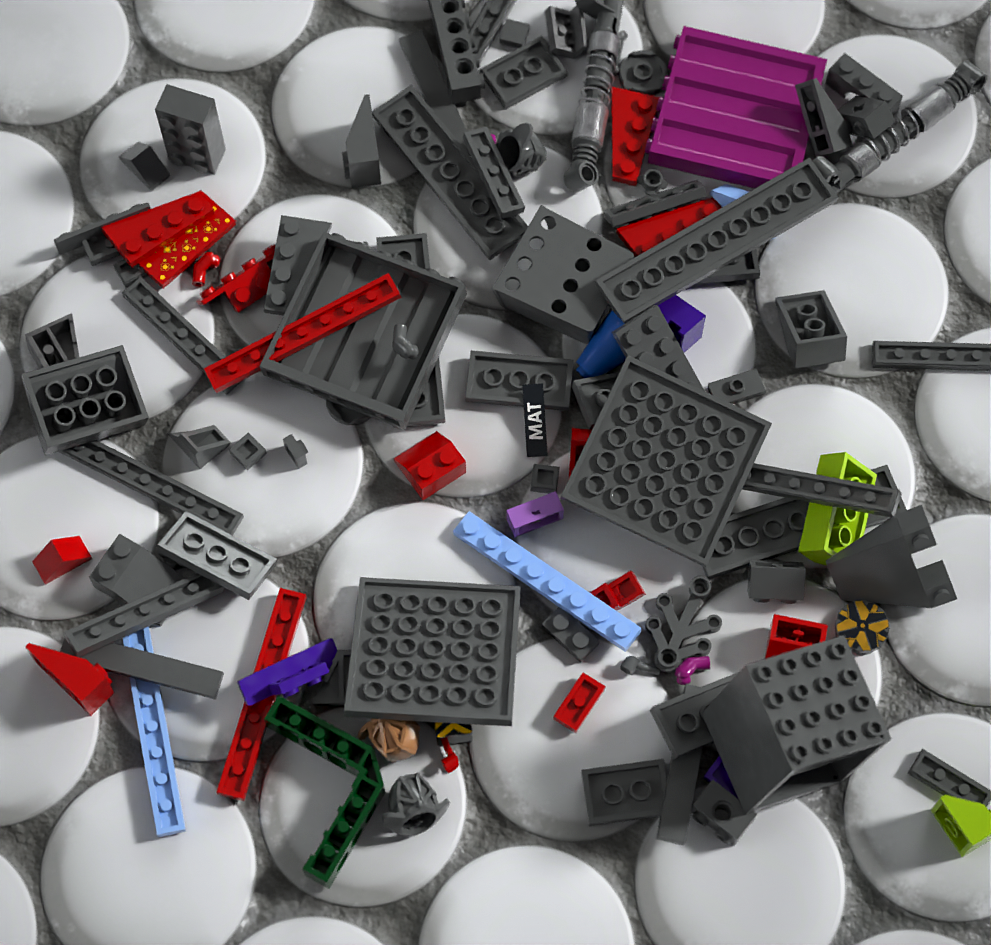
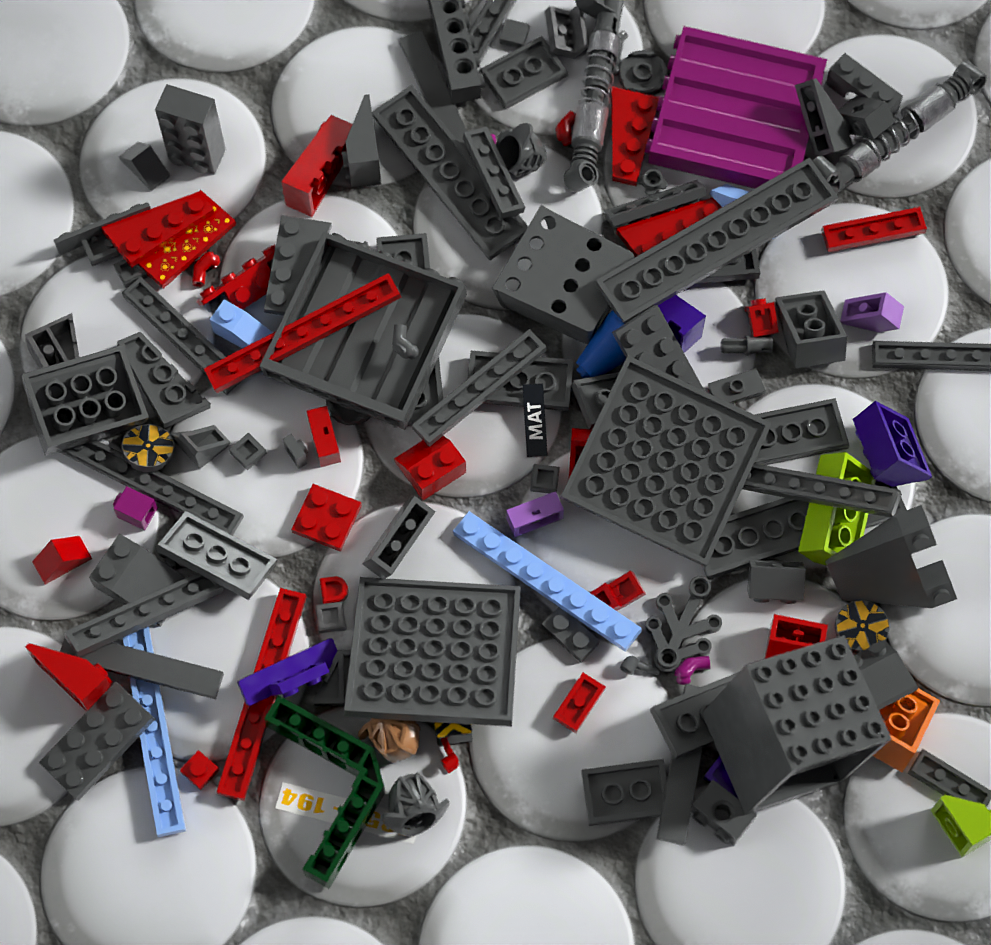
none -> dark grey plate [39,681,155,801]
none -> magenta brick [113,486,158,531]
none -> dark grey wing [117,332,211,428]
none -> tile [122,424,175,472]
none -> red plate [180,750,219,790]
none -> light blue slope [210,300,273,348]
none -> white sticker [275,782,419,844]
none -> red wedge [281,115,352,217]
none -> red plate [291,484,362,552]
none -> red piece [307,406,341,467]
none -> flat silver tile [316,602,346,633]
none -> red tile [319,576,348,604]
none -> dark grey brick [362,496,436,578]
none -> dark grey plate [412,329,547,447]
none -> red arm [555,111,576,146]
none -> dark grey axle [720,335,773,356]
none -> red bracket [744,298,779,337]
none -> dark grey tile [754,398,849,465]
none -> red plate [821,207,927,252]
none -> medium lavender slope [840,292,904,333]
none -> dark purple slope [852,401,932,487]
none -> dark grey slope [854,640,918,710]
none -> orange slope [873,688,940,772]

